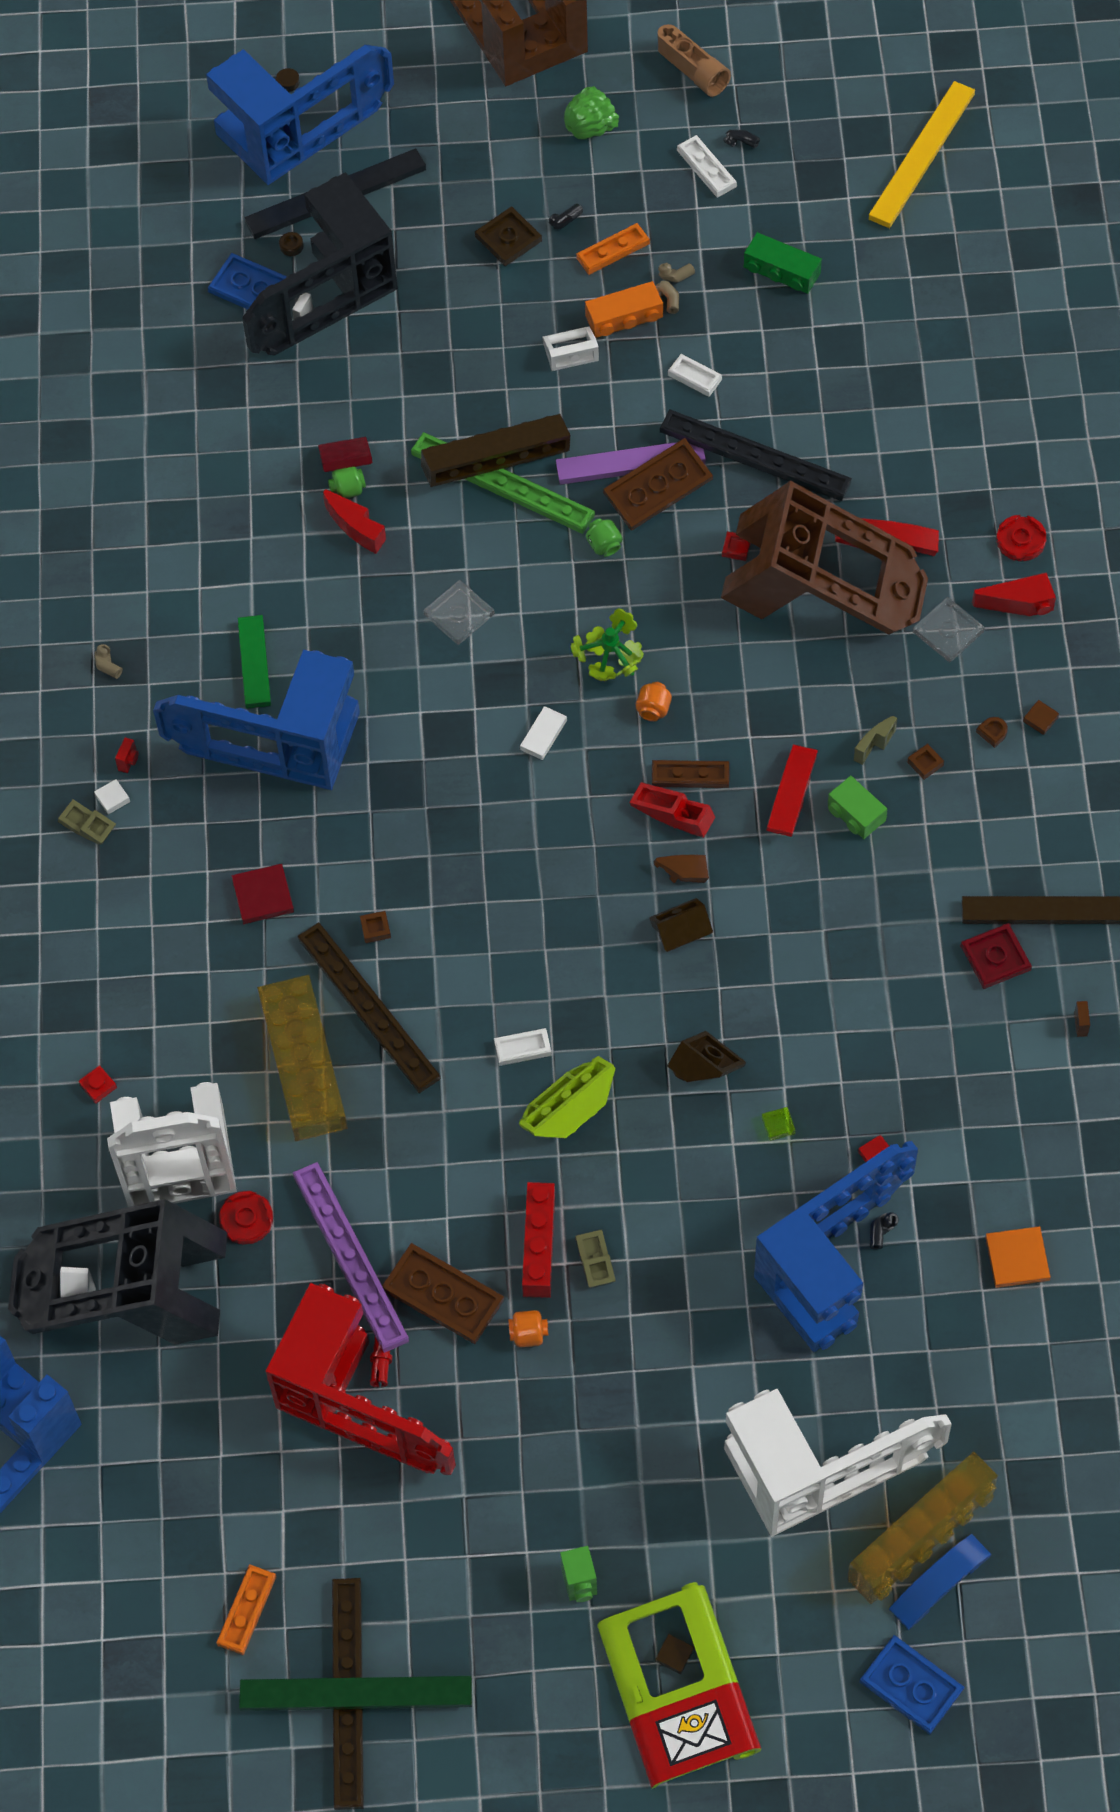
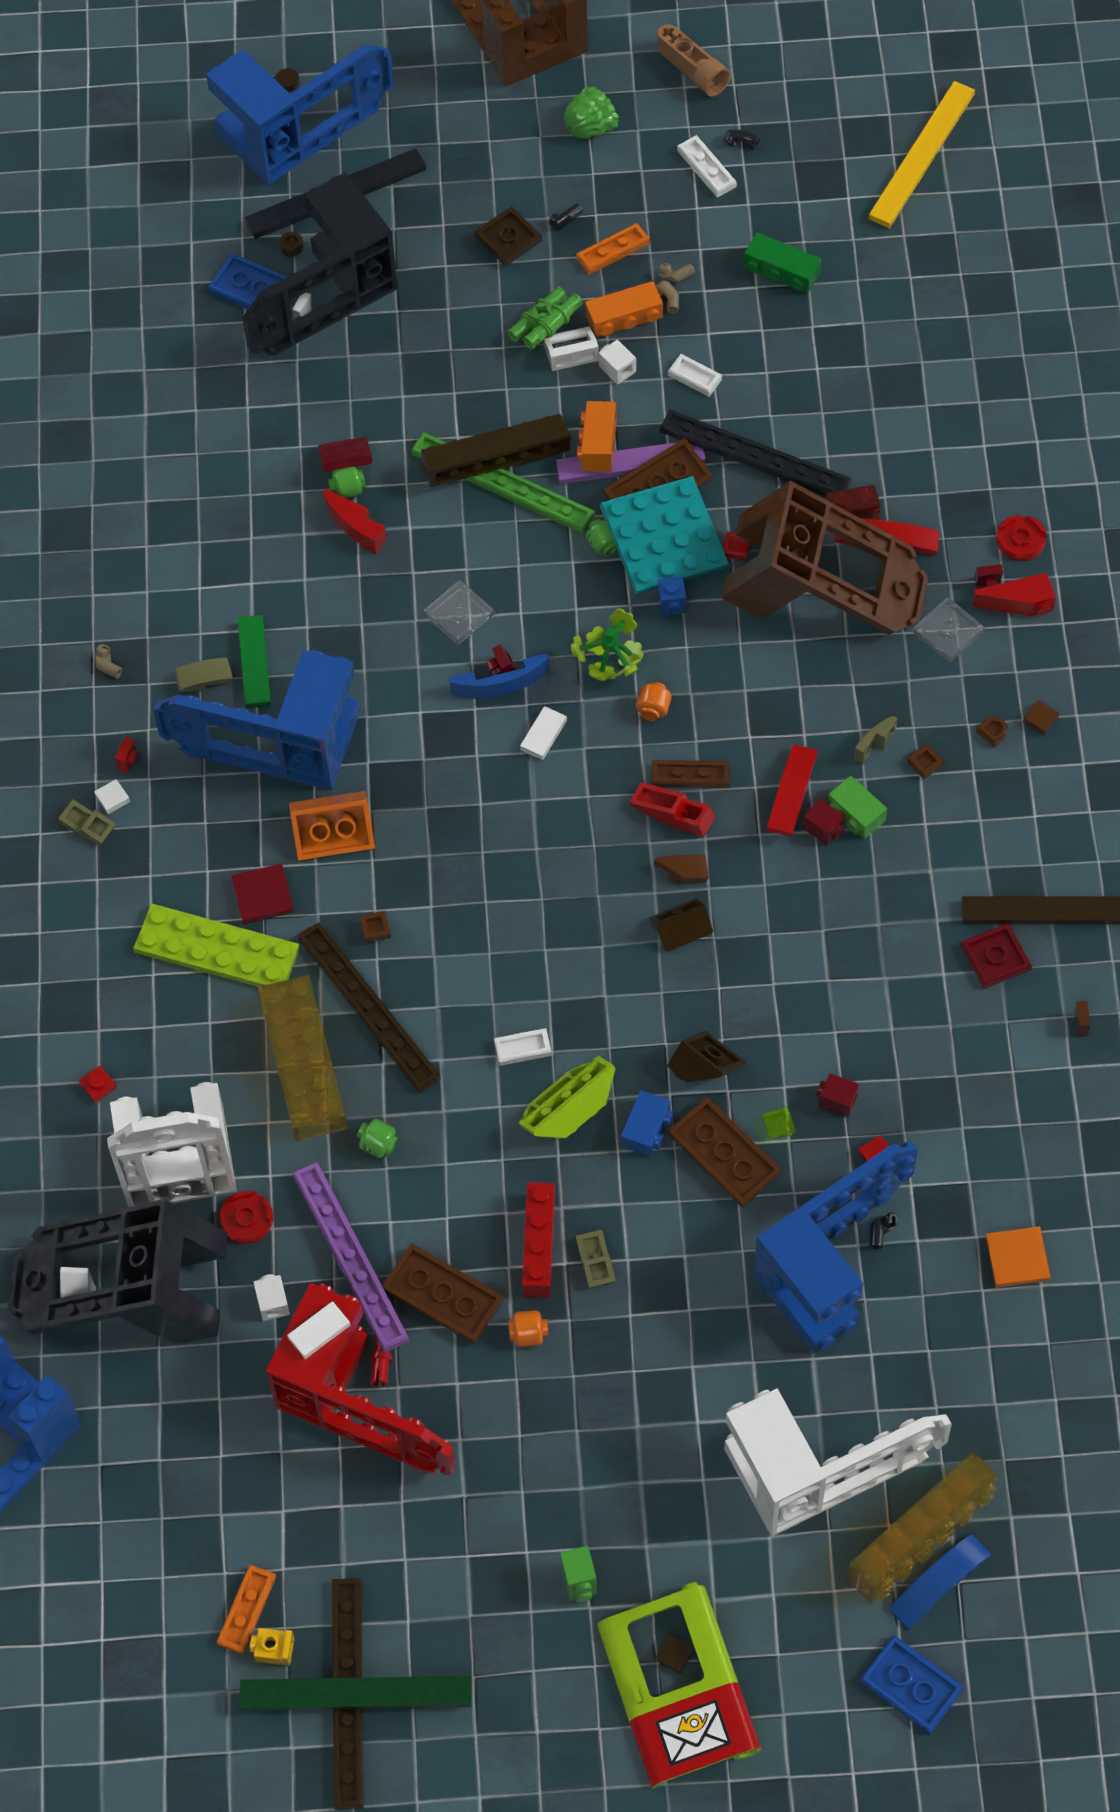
none -> lime plate [133,903,300,994]
none -> olive slope [174,657,233,692]
none -> yellow brick [250,1628,295,1666]
none -> white brick [253,1274,290,1321]
none -> white tile [287,1301,351,1359]
none -> orange slope [289,791,375,861]
none -> bright green head [357,1119,399,1159]
none -> blue slope [449,653,549,698]
none -> dark red tile [486,644,517,676]
none -> bright green pin [507,286,583,350]
none -> orange brick [577,401,617,472]
none -> white brick [599,340,636,385]
none -> teal plate [600,476,729,595]
none -> blue brick [621,1090,674,1157]
none -> blue brick [657,576,686,616]
none -> reddish brown plate [668,1097,782,1208]
none -> dark red brick [803,799,845,846]
none -> dark red brick [816,1073,860,1117]
none -> clear red brick [826,485,880,520]
none -> dark red tile [974,564,1003,587]

